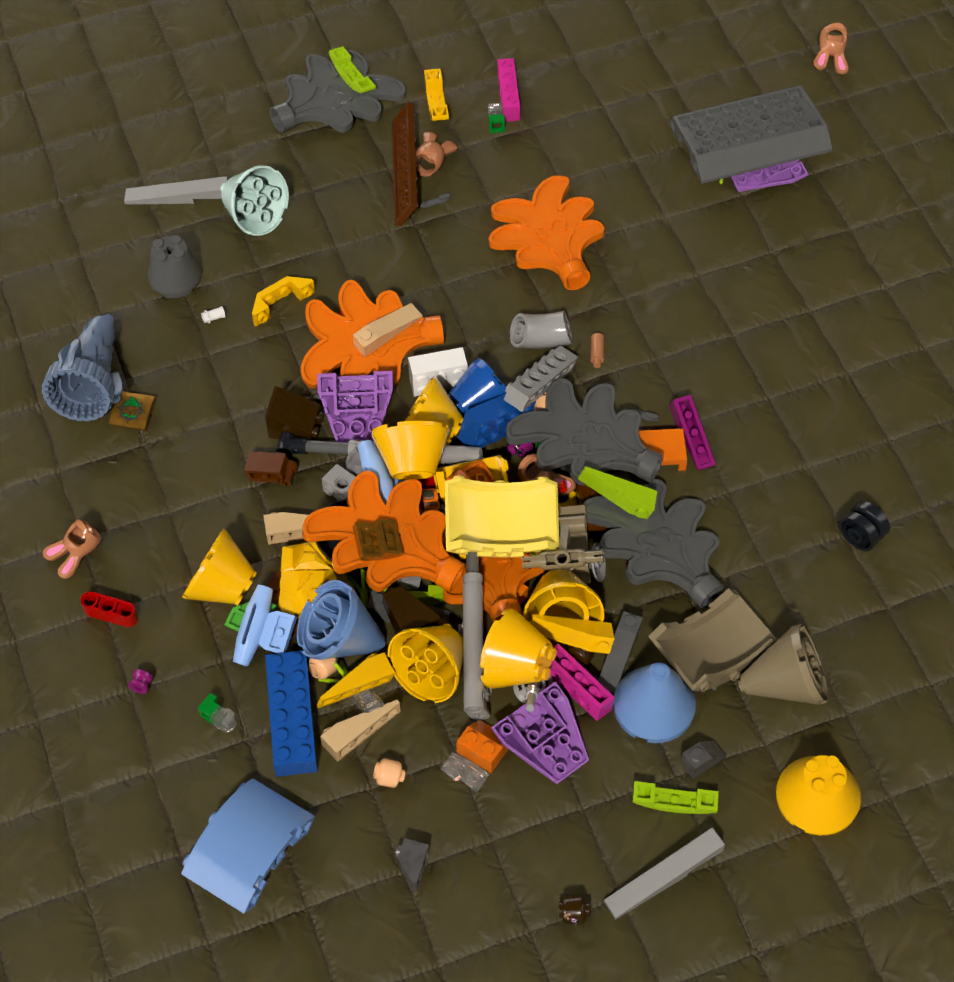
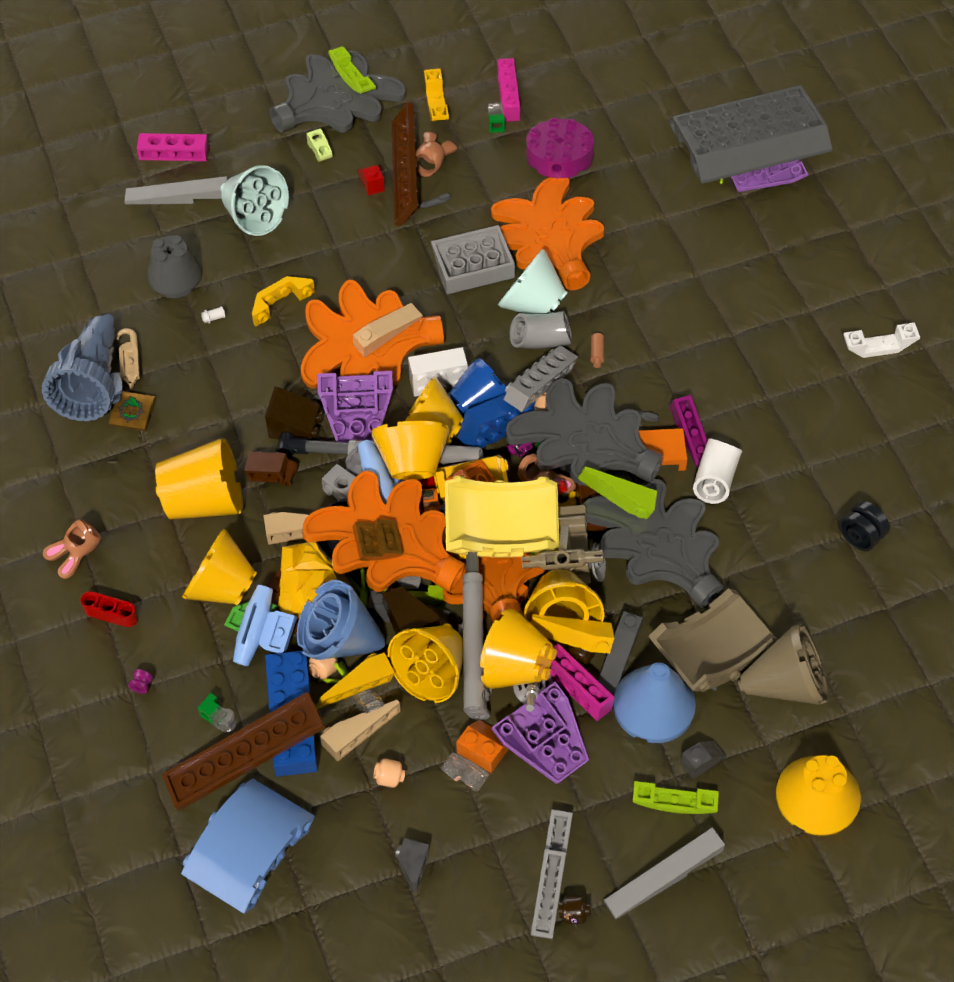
nougat piece [813,23,848,75] -> none
none -> tan plate [115,328,140,389]
none -> dark pink brick [137,133,209,161]
none -> yellow cone [155,438,243,519]
none -> reddish brown plate [162,692,326,811]
none -> yellowish green leg [307,128,333,162]
none -> red slope [357,165,384,196]
none -> light grey slope [431,225,515,294]
none -> light aqua cone [497,249,568,314]
none -> magenta brick [526,118,594,178]
none -> light grey slope [531,810,573,939]
none -> white brick [693,439,742,504]
none -> white slope [843,323,920,358]

